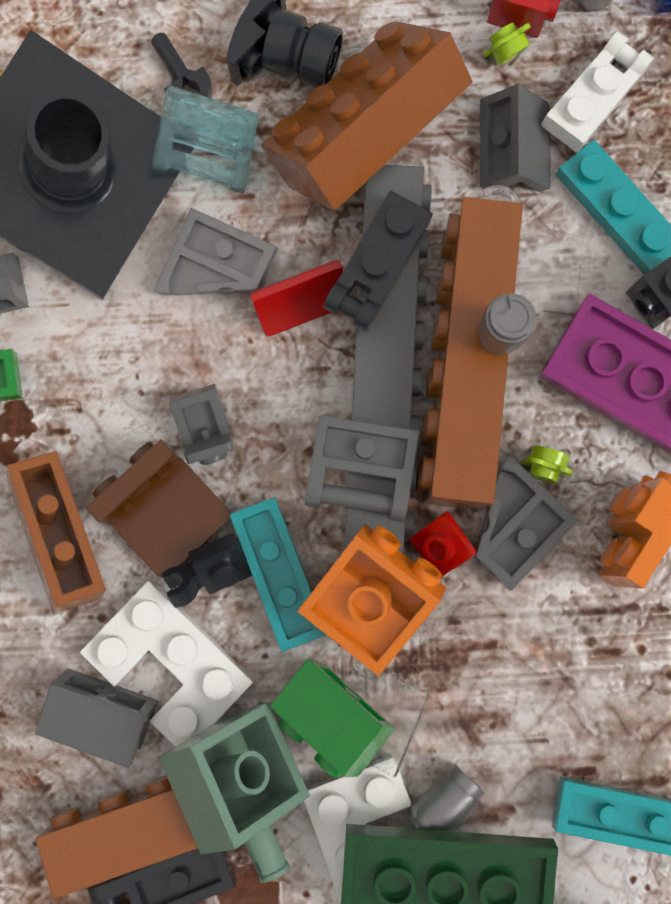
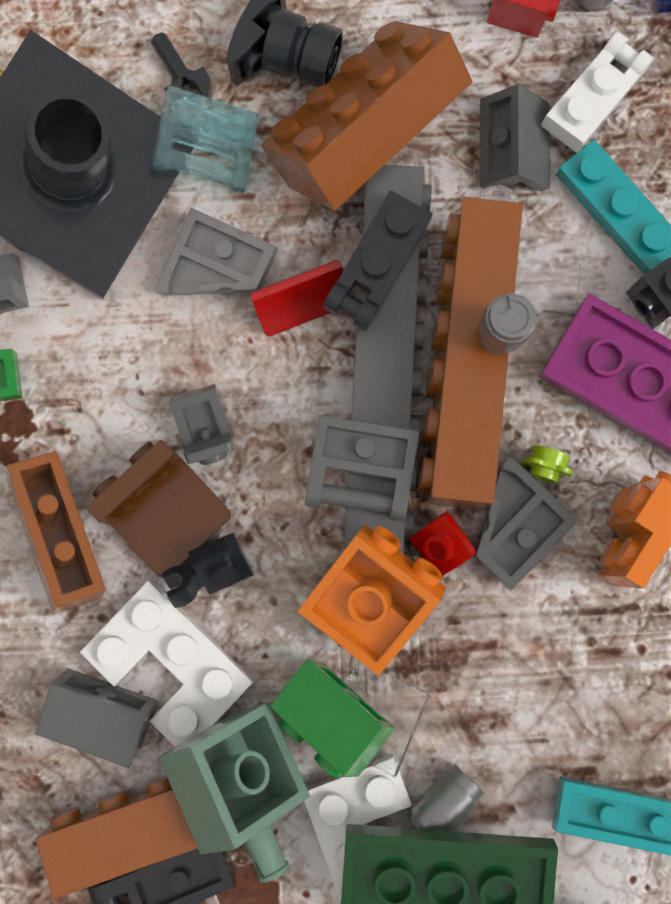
teal plate [230,497,326,653] -> none
lime plate [482,22,531,66] -> none

